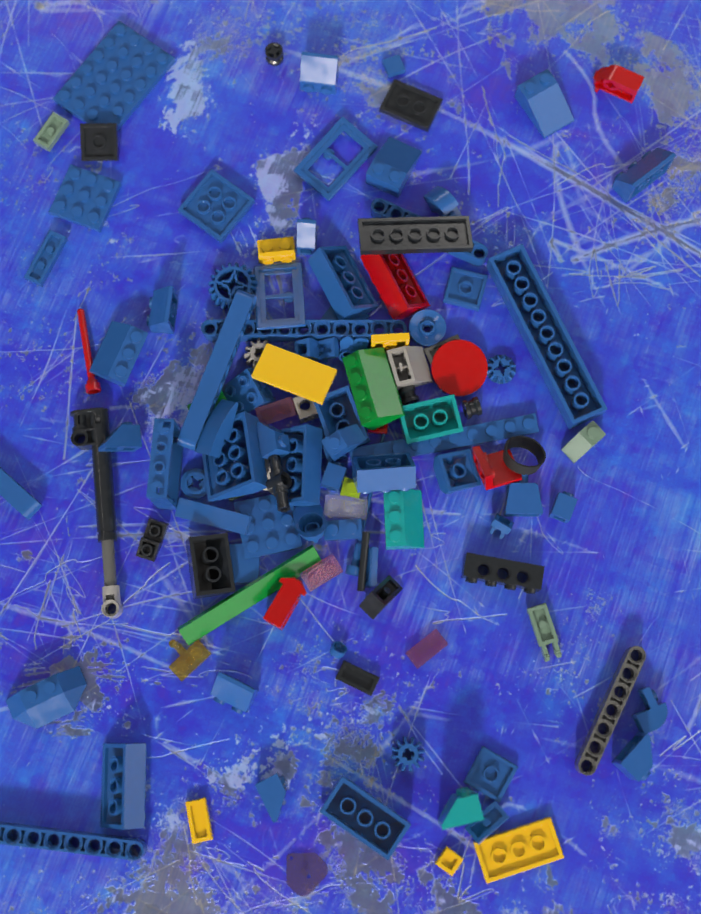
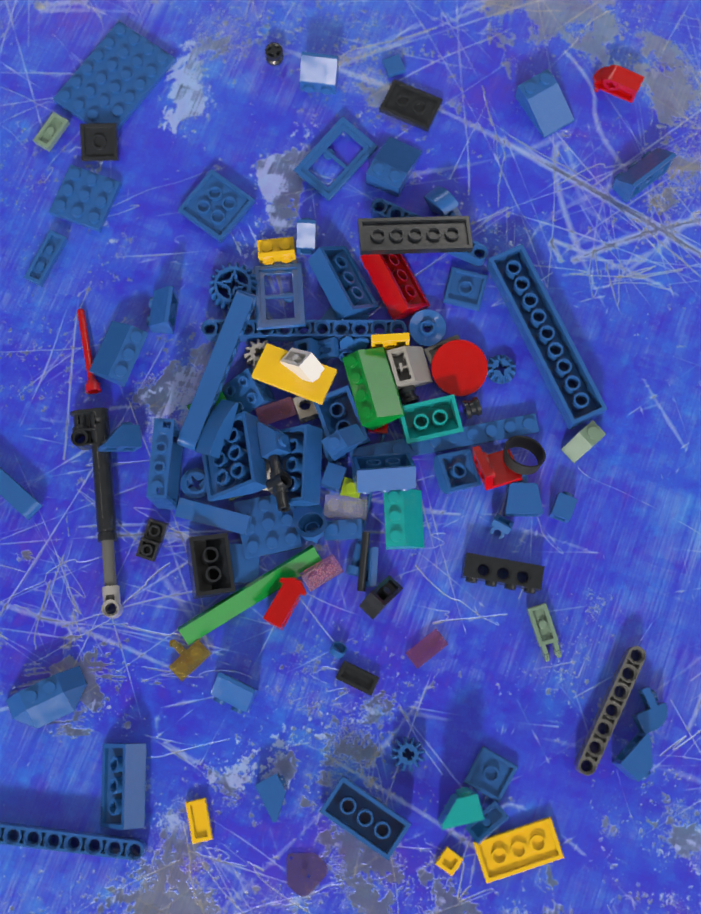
none -> white slope [280,348,325,383]

